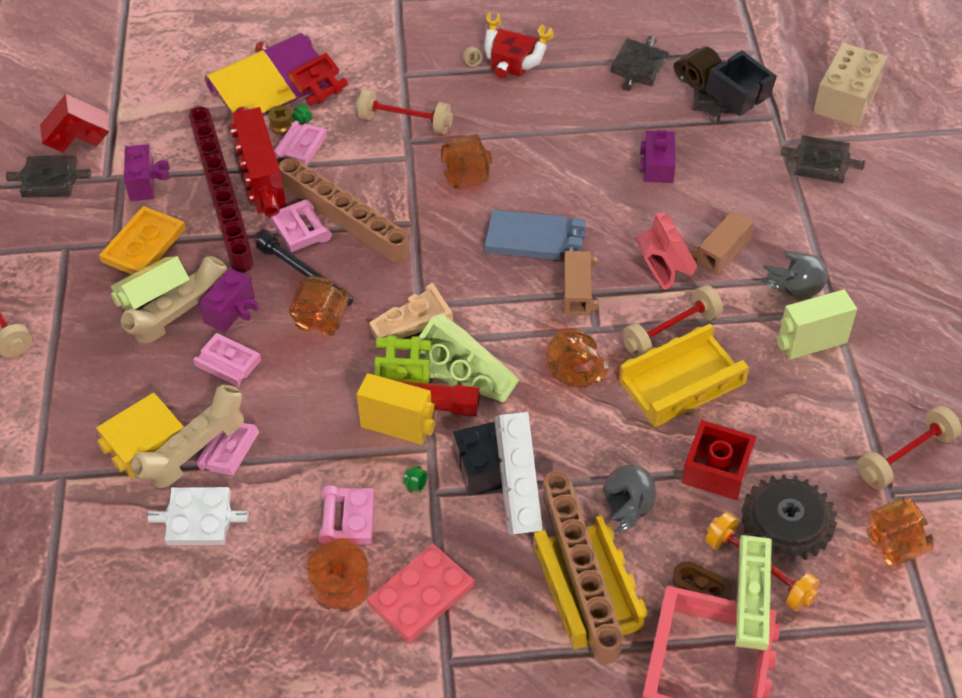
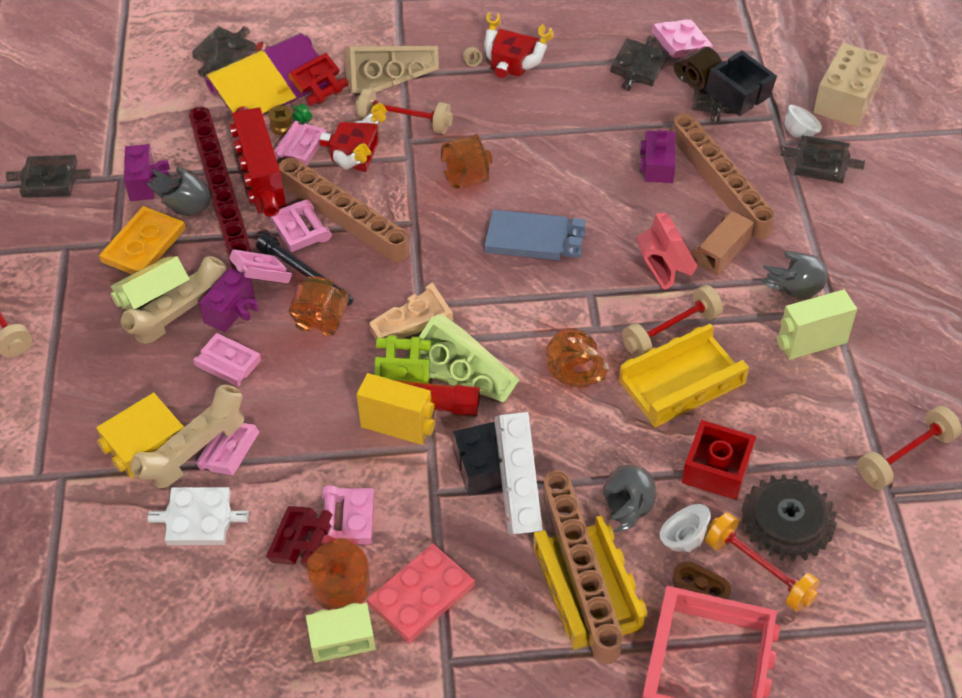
red brick [40,94,110,153] -> none
green plate [403,465,428,493] -> none
nougat brick [564,251,599,316] -> none
yellowish green plate [735,535,771,651] -> none
clear orange brick [866,497,934,568] -> none
none -> dark grey helmet [146,166,211,216]
none -> clear smoke plate [192,26,256,78]
none -> bright pink plate [229,250,292,283]
none -> dark red plate [266,506,333,568]
none -> yellowish green brick [306,603,376,663]
none -> torso [320,103,387,172]
none -> tan wedge [343,46,439,94]
none -> bright pink plate [651,19,713,58]
none -> white piece [660,504,711,553]
none -> nougat beam [673,113,775,239]
none -> white piece [785,105,822,139]

